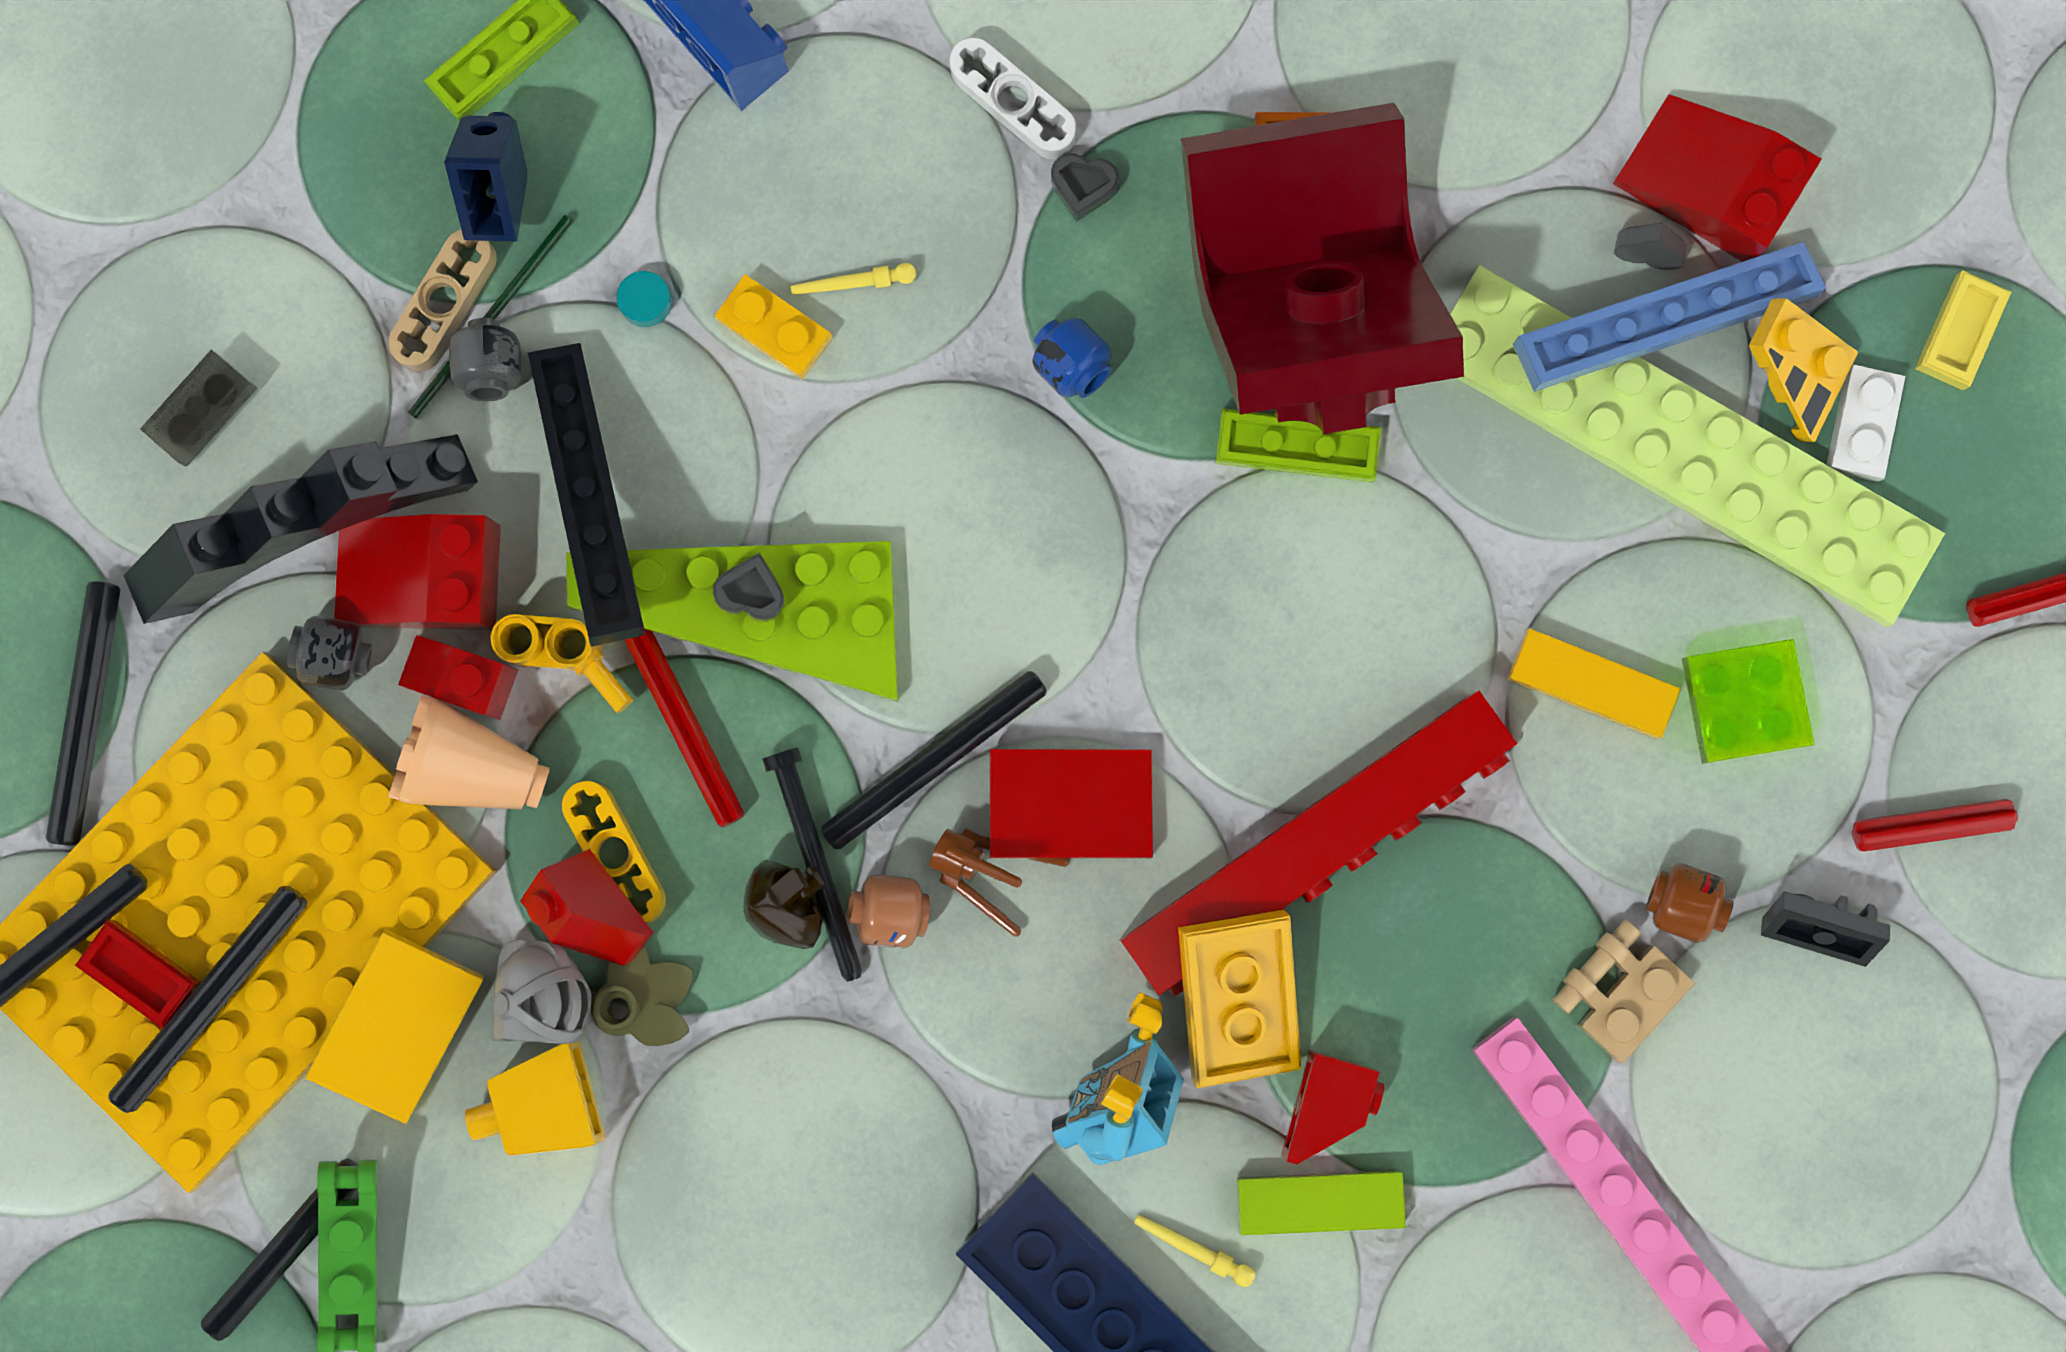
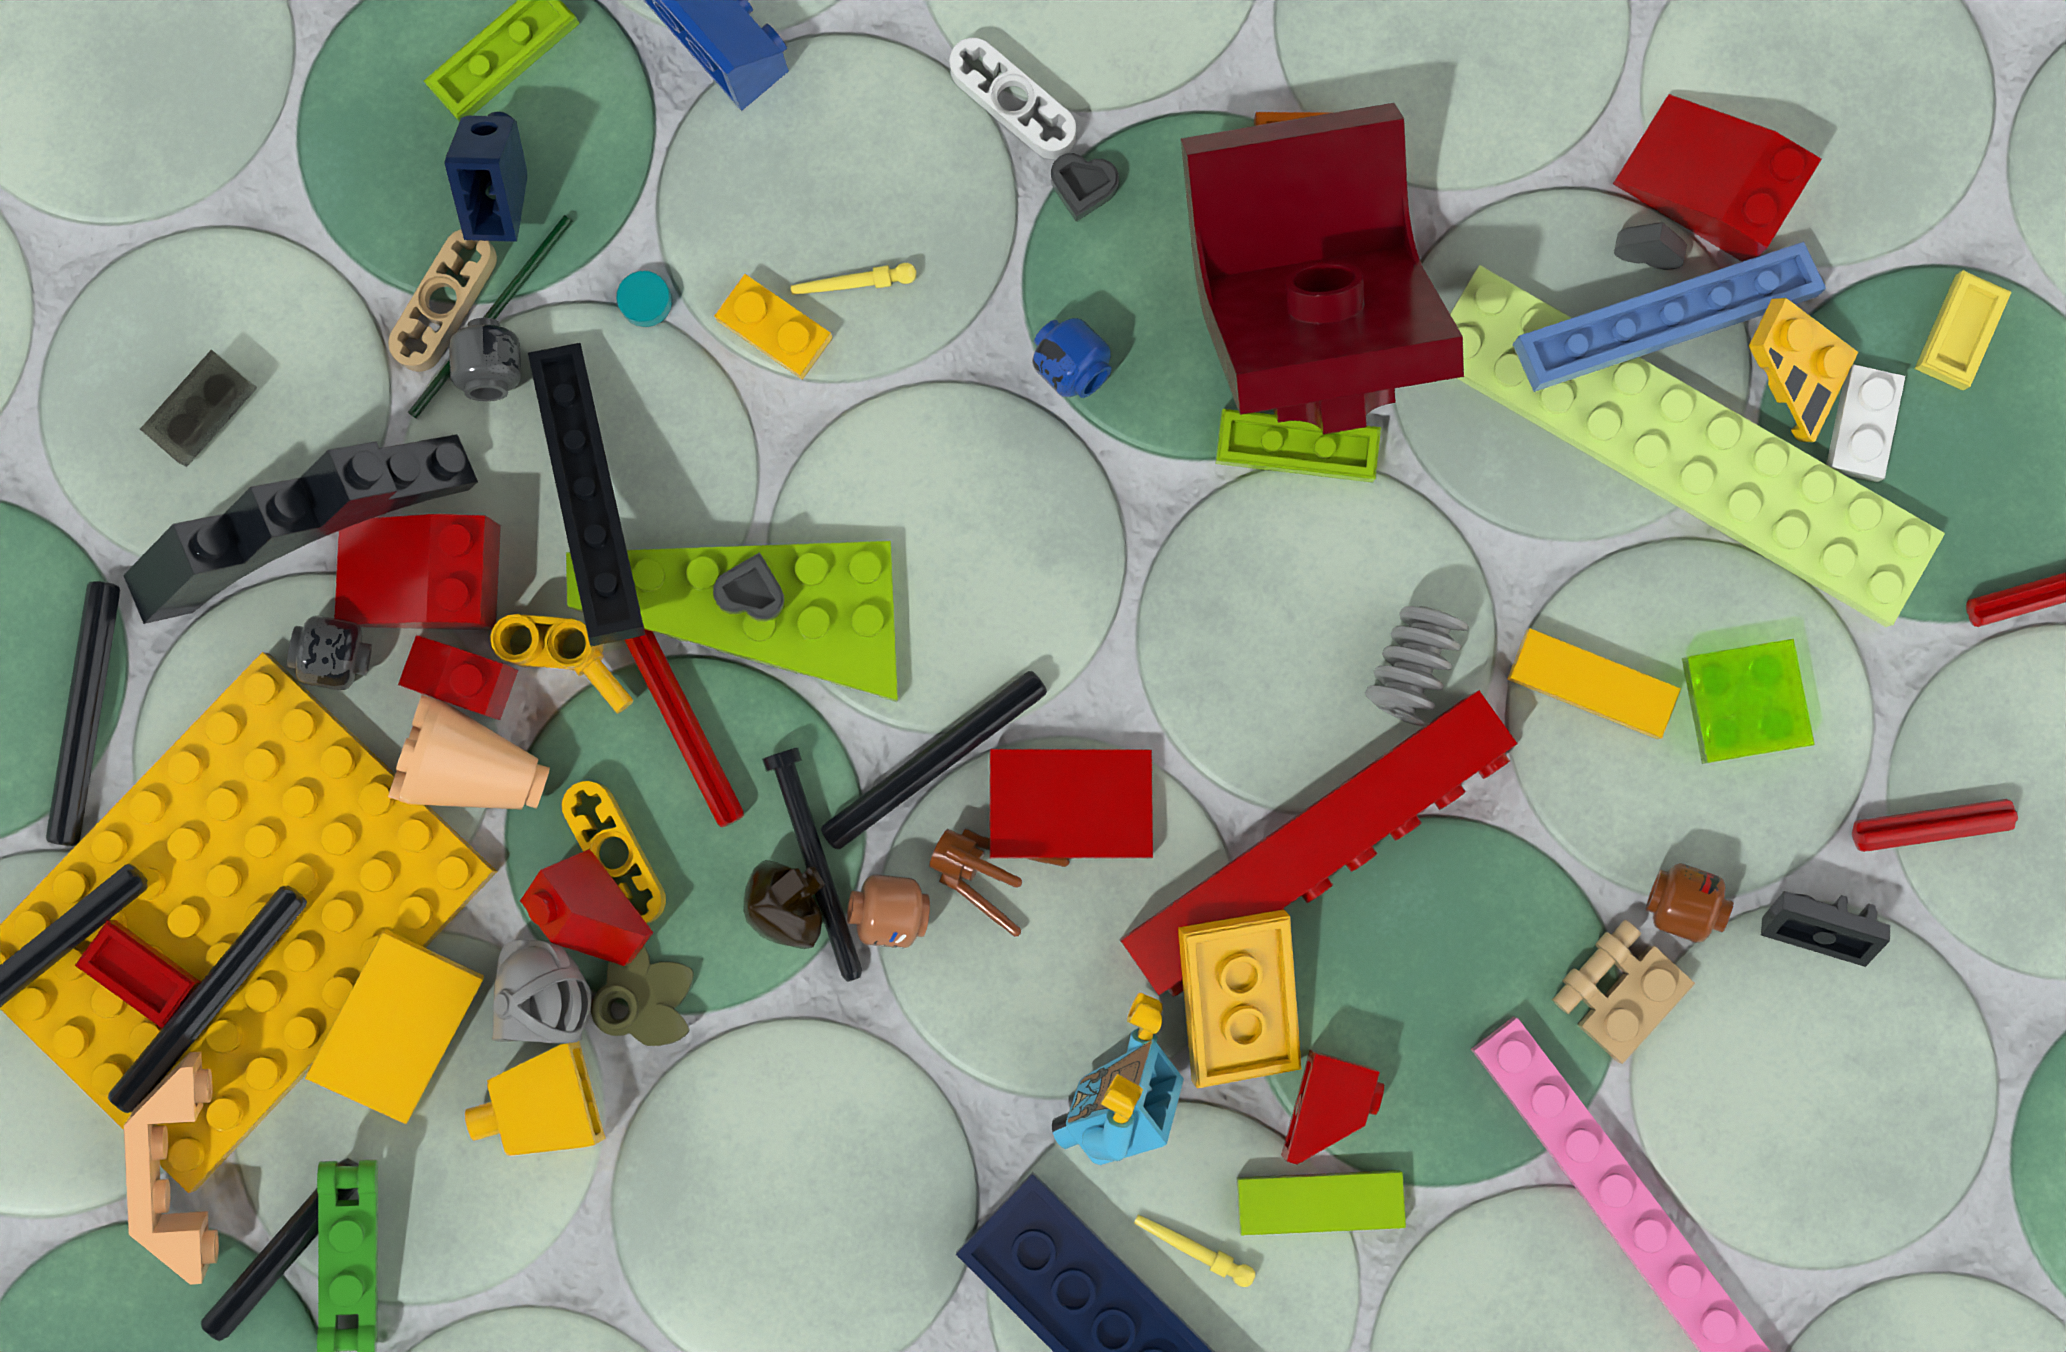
none -> light nougat slope [124,1052,219,1285]
none -> light grey piece [1365,606,1469,726]

